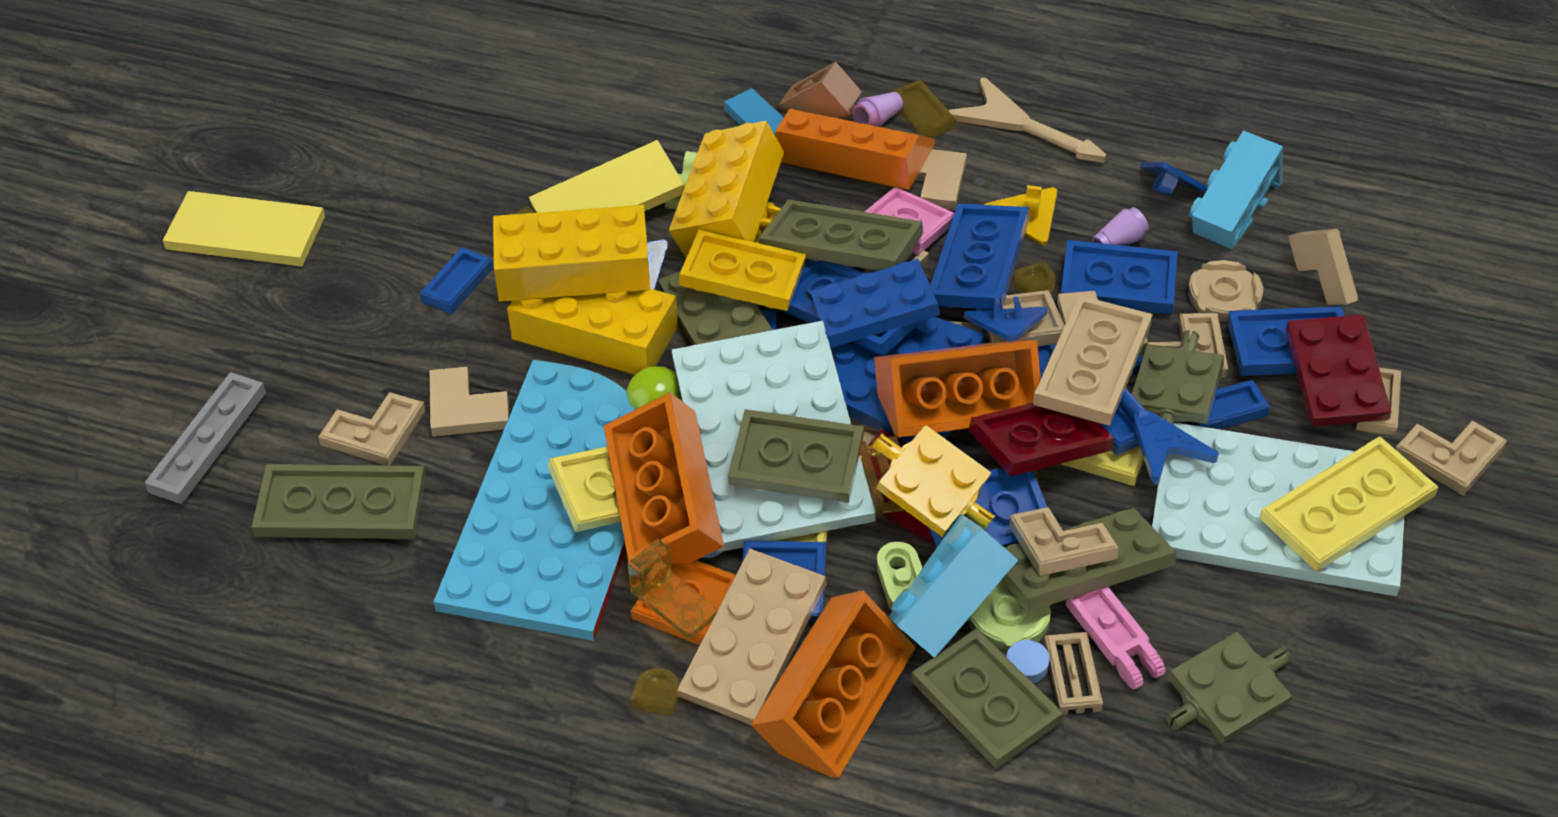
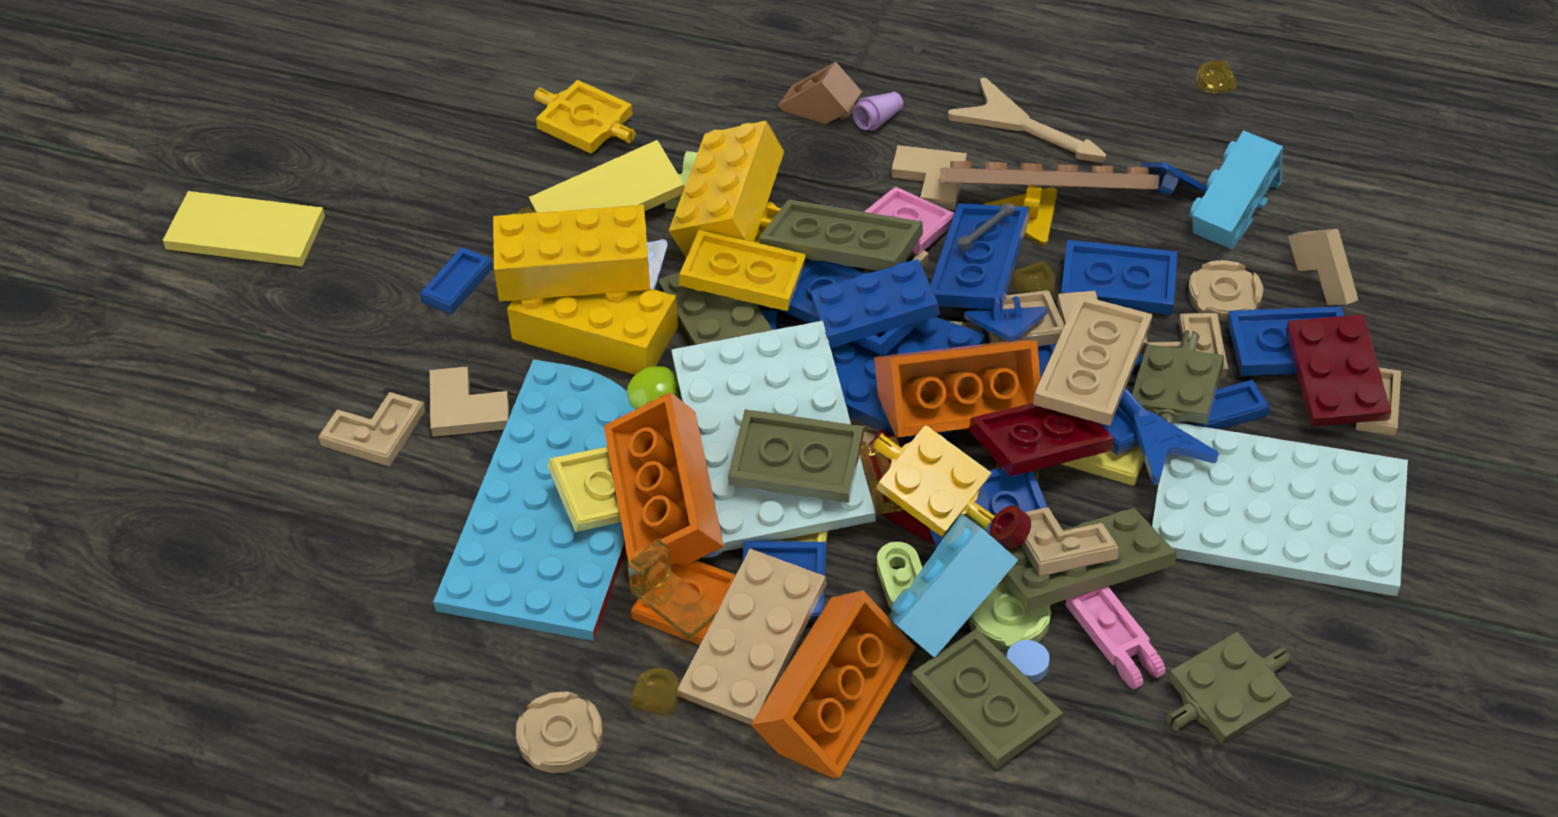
light grey plate [145,372,266,504] -> none
olive plate [252,464,426,539] -> none
dark azure tile [724,88,784,136] -> none
orange slope [776,109,935,190] -> none
clear yellow tile [892,80,956,138] -> none
tan tile [1044,632,1103,715] -> none
lavender cone [1093,207,1149,246] -> none
light yellow tile [1259,436,1438,572] -> none
tan tile [1396,421,1507,496] -> none
none -> tan tile [516,692,603,773]
none -> yellow plate [534,80,636,154]
none -> medium nougat plate [940,161,1159,190]
none -> dark grey hinge [957,203,1014,251]
none -> dark red tile [990,506,1031,549]
none -> clear yellow tile [1197,60,1237,93]

